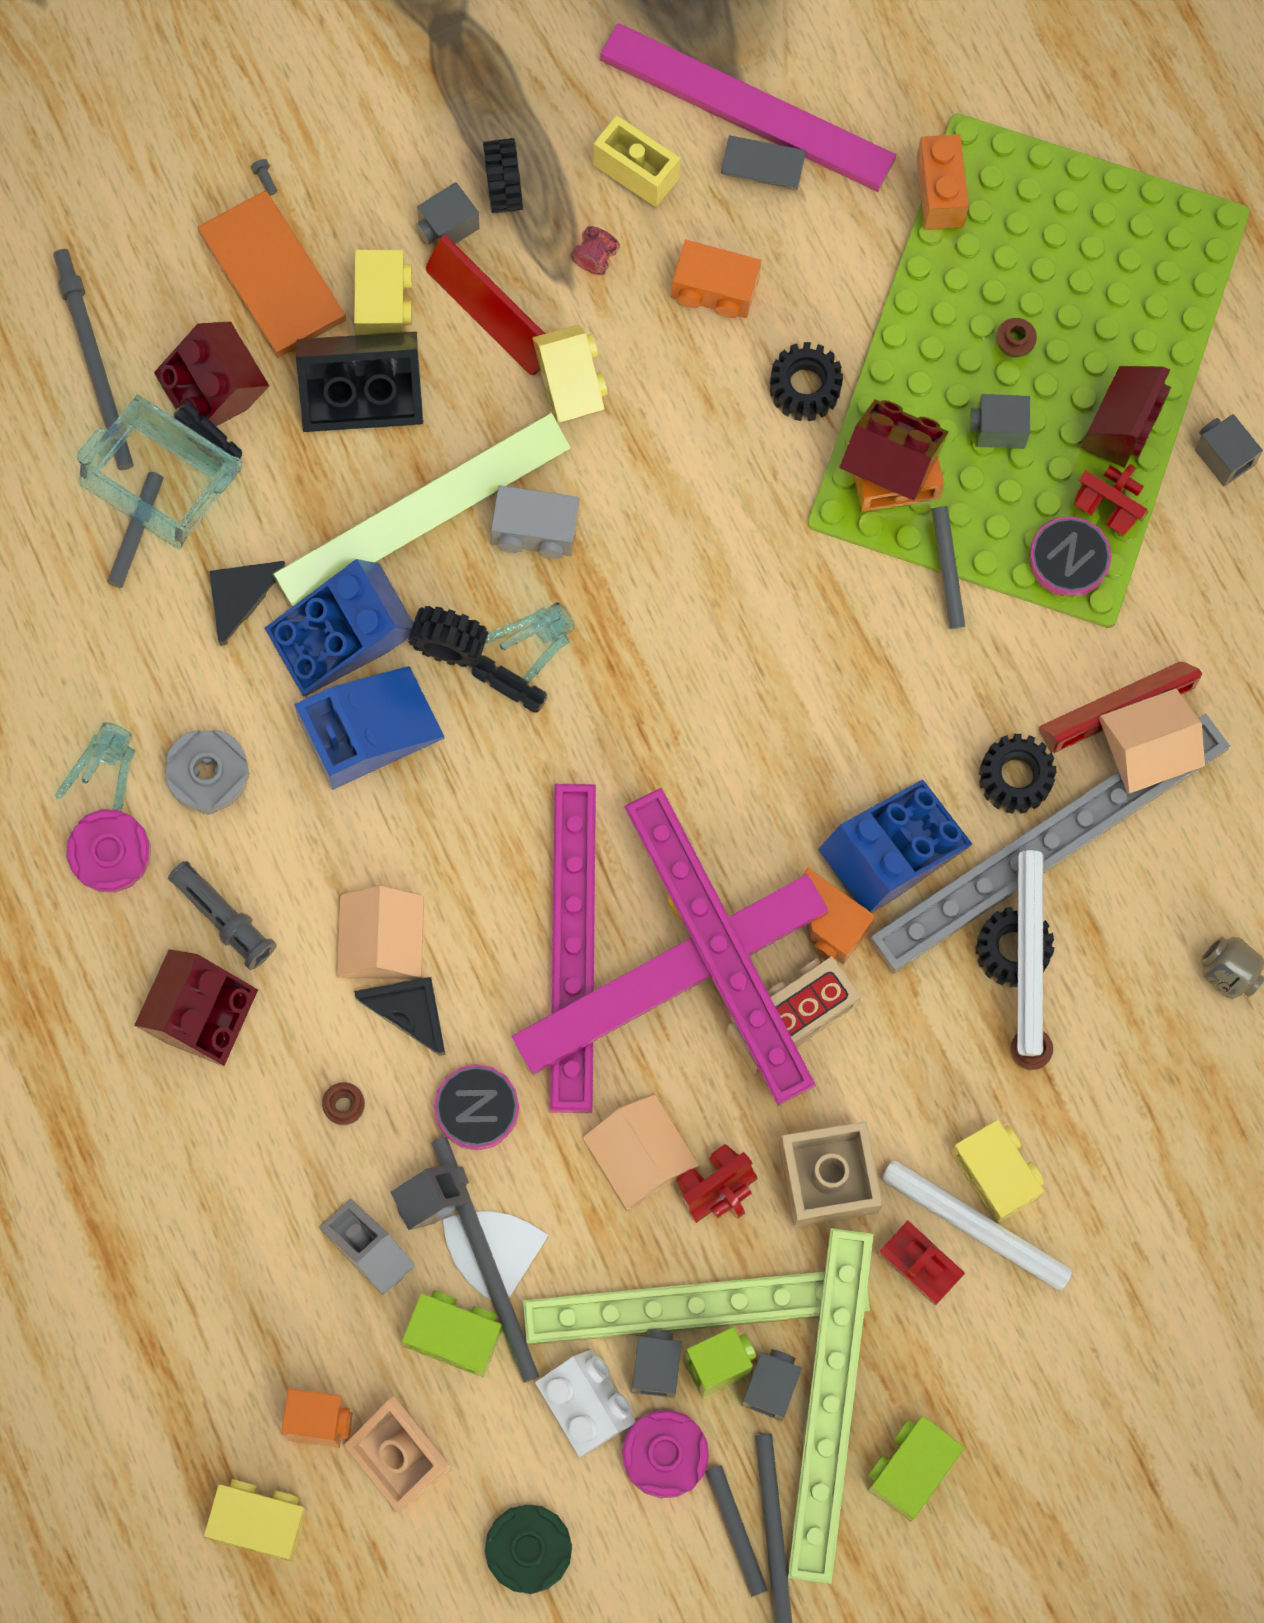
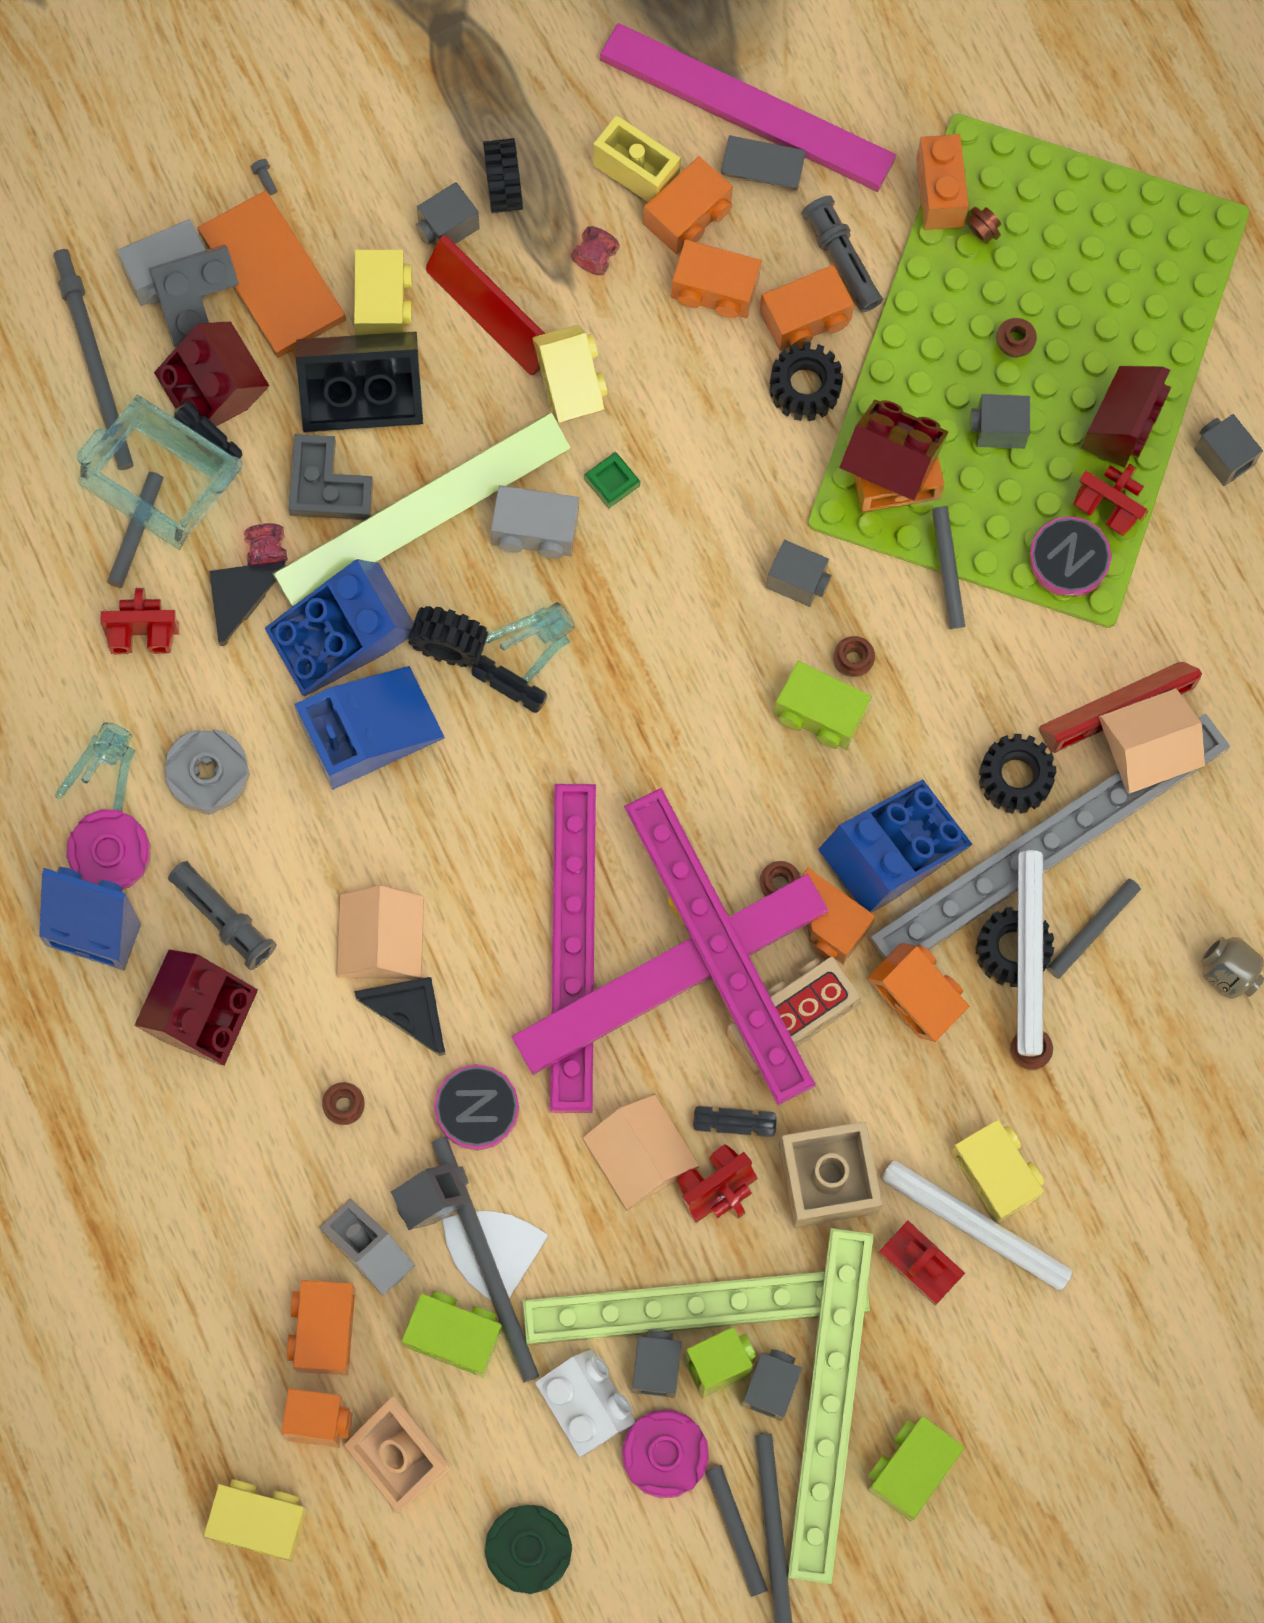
none -> blue slope [39,867,141,970]
none -> red hips [100,588,179,655]
none -> light grey brick [117,219,205,306]
none -> dark grey plate [149,244,239,347]
none -> clear pink wheel [244,523,288,565]
none -> orange brick [287,1280,356,1376]
none -> dark grey plate [288,434,373,520]
none -> green tile [584,451,641,509]
none -> orange brick [643,156,733,255]
none -> black axle [693,1106,777,1137]
none -> orange brick [760,264,854,351]
none -> copper plate [760,861,801,897]
none -> dark grey brick [766,540,832,607]
none -> lime brick [774,660,872,750]
none -> dark grey pin [801,195,884,312]
none -> copper plate [834,636,875,677]
none -> orange brick [866,943,970,1042]
none -> copper plate [965,206,1002,244]
none -> dark grey bar [1047,879,1141,979]

